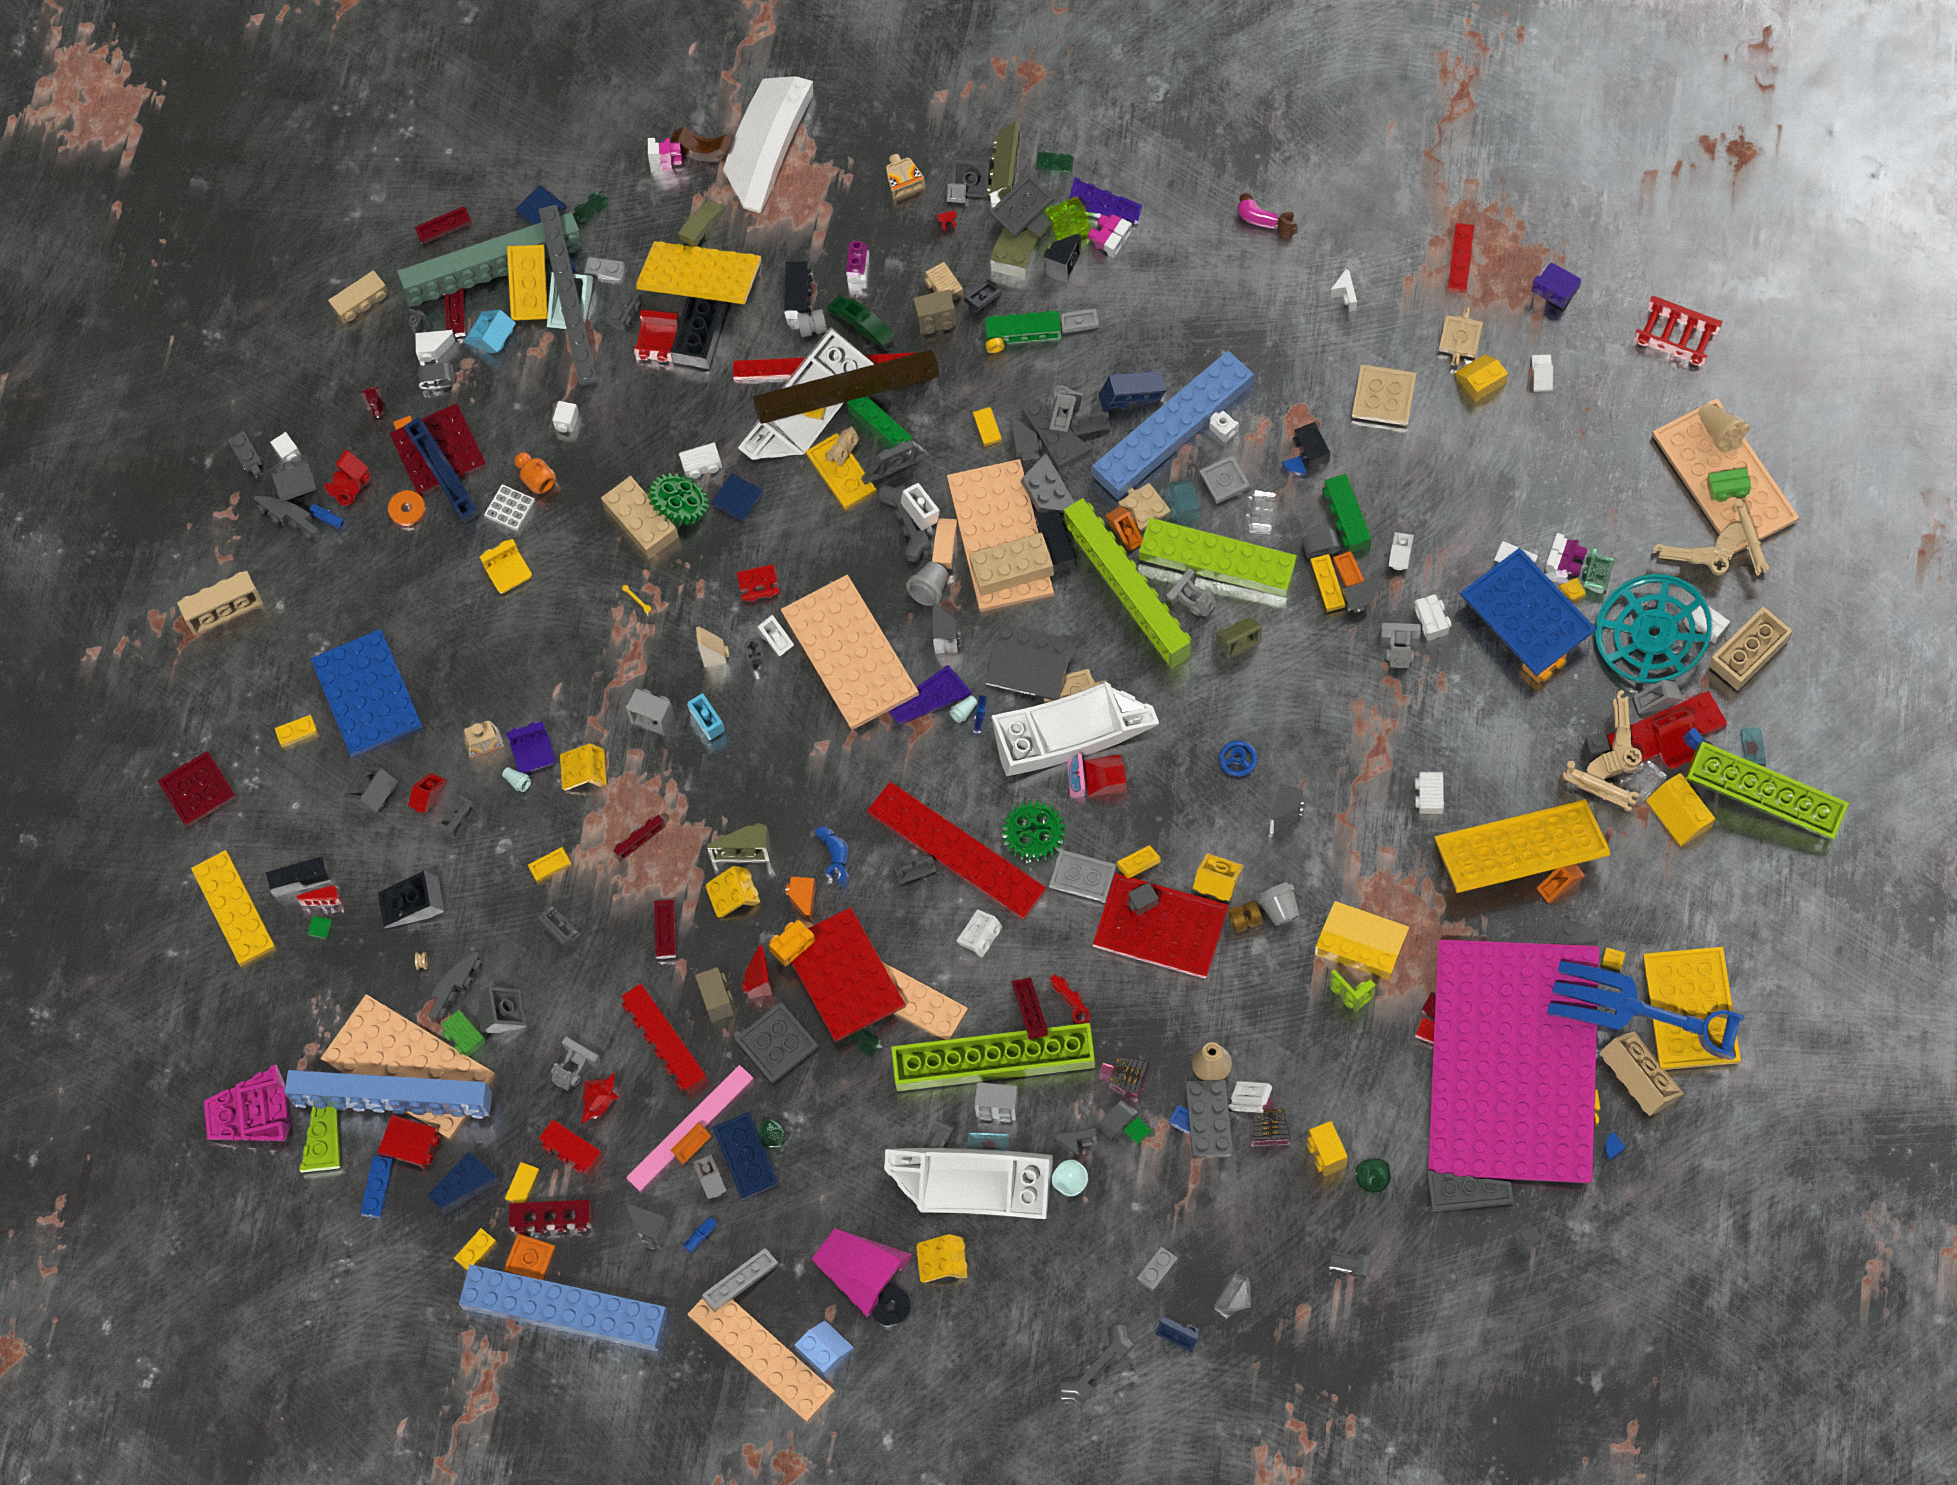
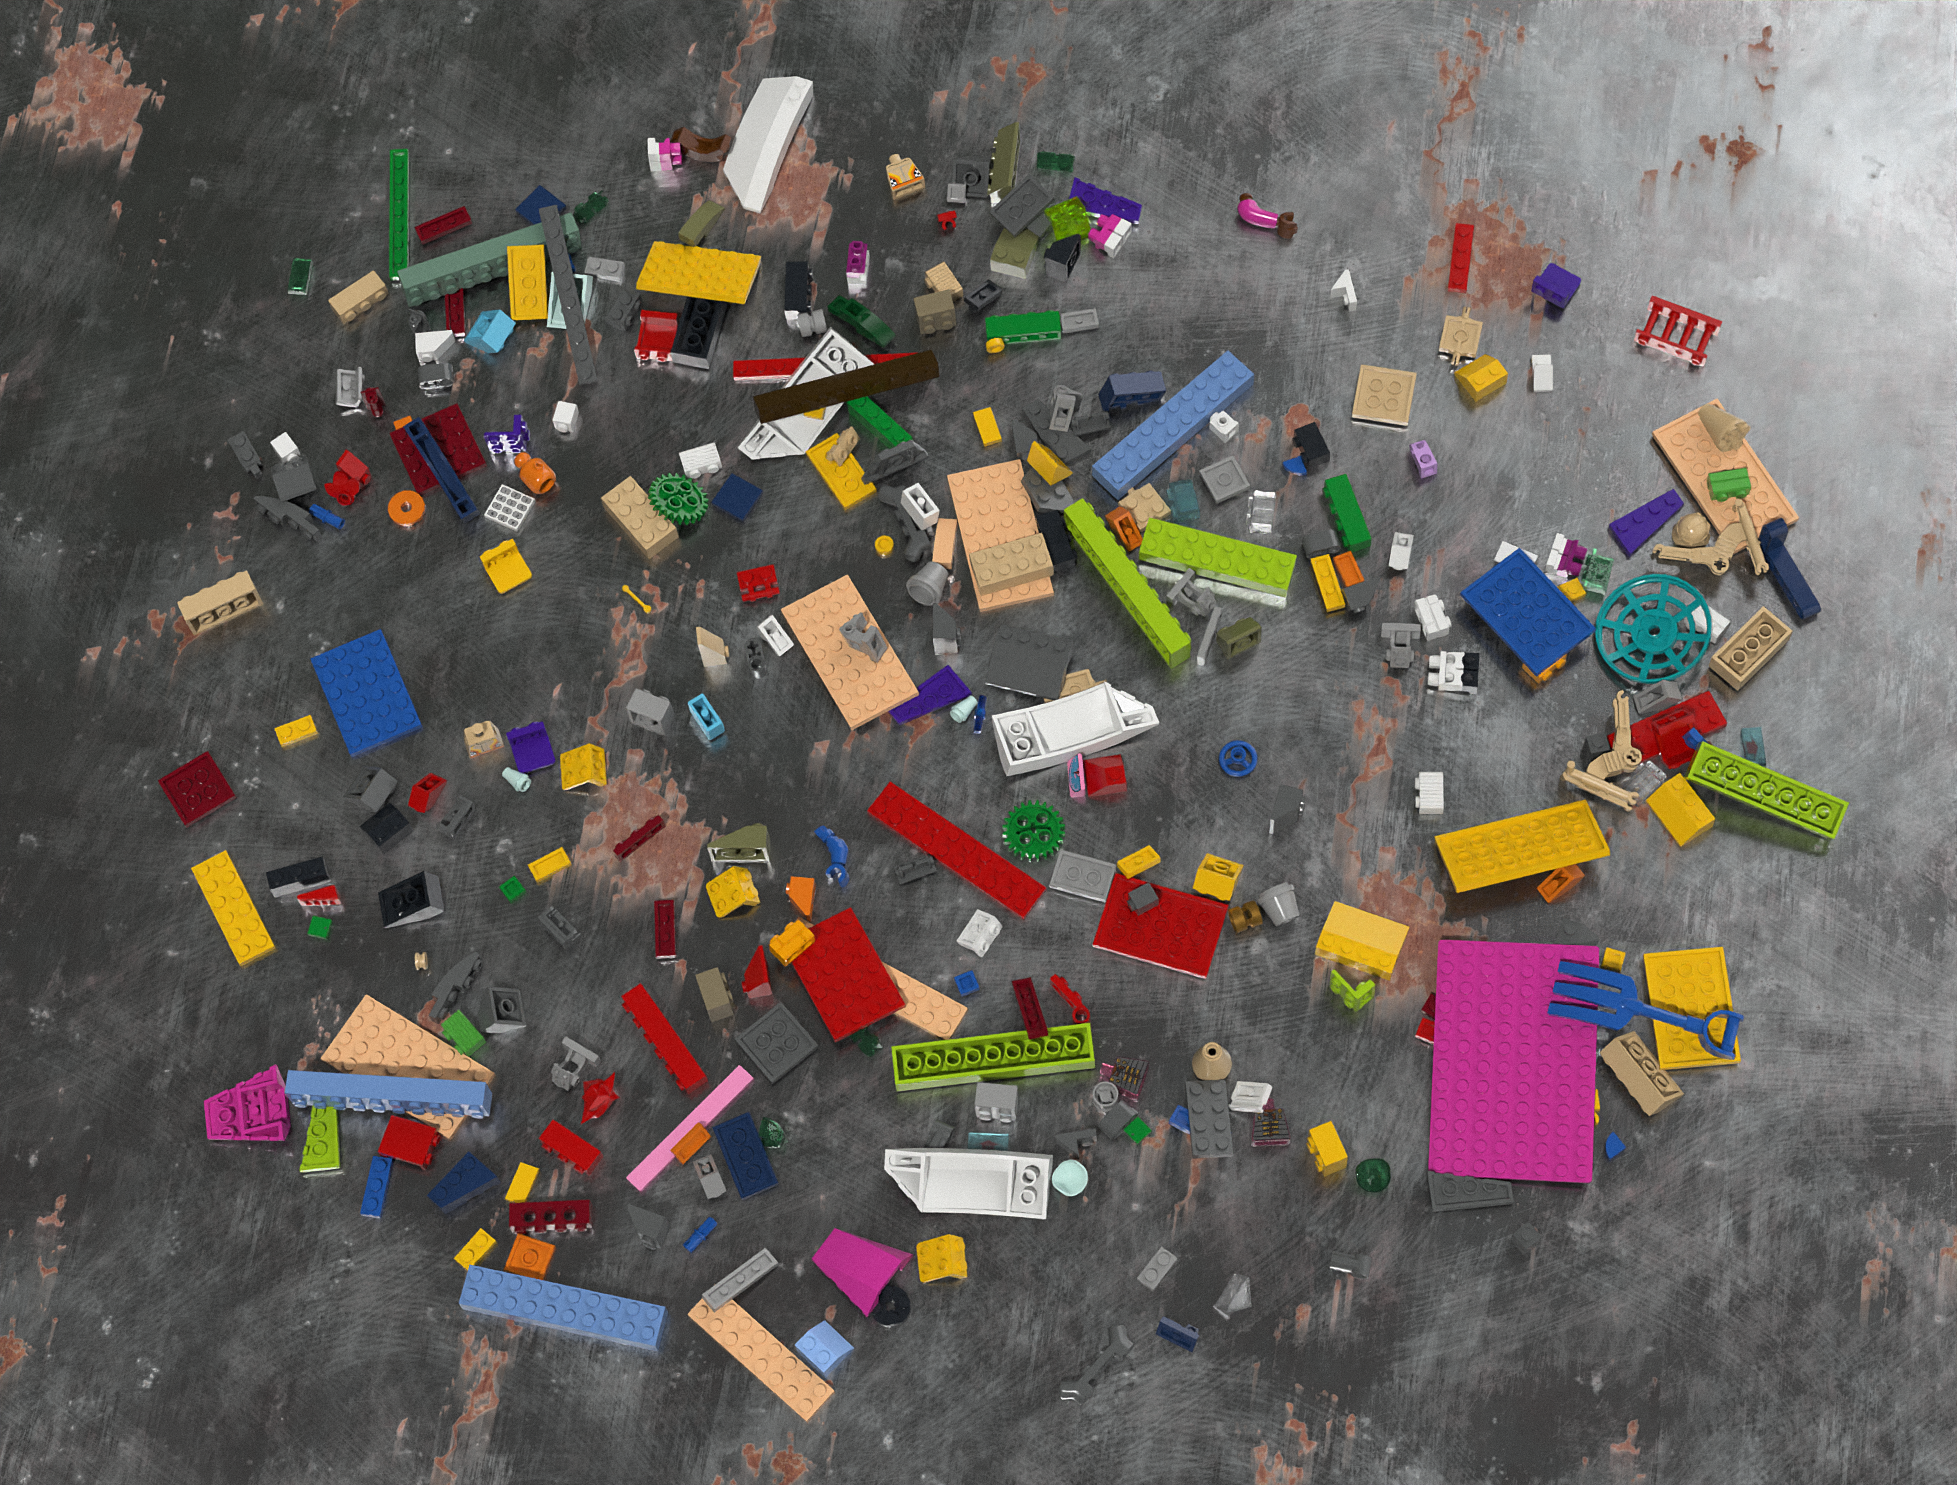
none -> clear green plate [287,258,313,295]
none -> light grey bracket [336,367,365,408]
none -> black slope [359,803,414,855]
none -> green plate [389,148,409,281]
none -> dark purple bracket [484,415,530,454]
none -> green tile [499,876,526,903]
none -> light grey tile [839,612,887,663]
none -> yellow tile [875,535,894,555]
none -> blue plate [954,970,980,997]
none -> yellow slope [1027,441,1073,485]
none -> light grey wheel [1093,1081,1119,1114]
none -> light grey tile [1197,606,1222,666]
none -> lavender leg [1409,440,1437,479]
none -> white hips [1428,651,1480,695]
none -> dark purple wing [1609,489,1684,557]
none -> tan helmet [1672,512,1710,549]
none -> dark blue beam [1758,517,1821,620]

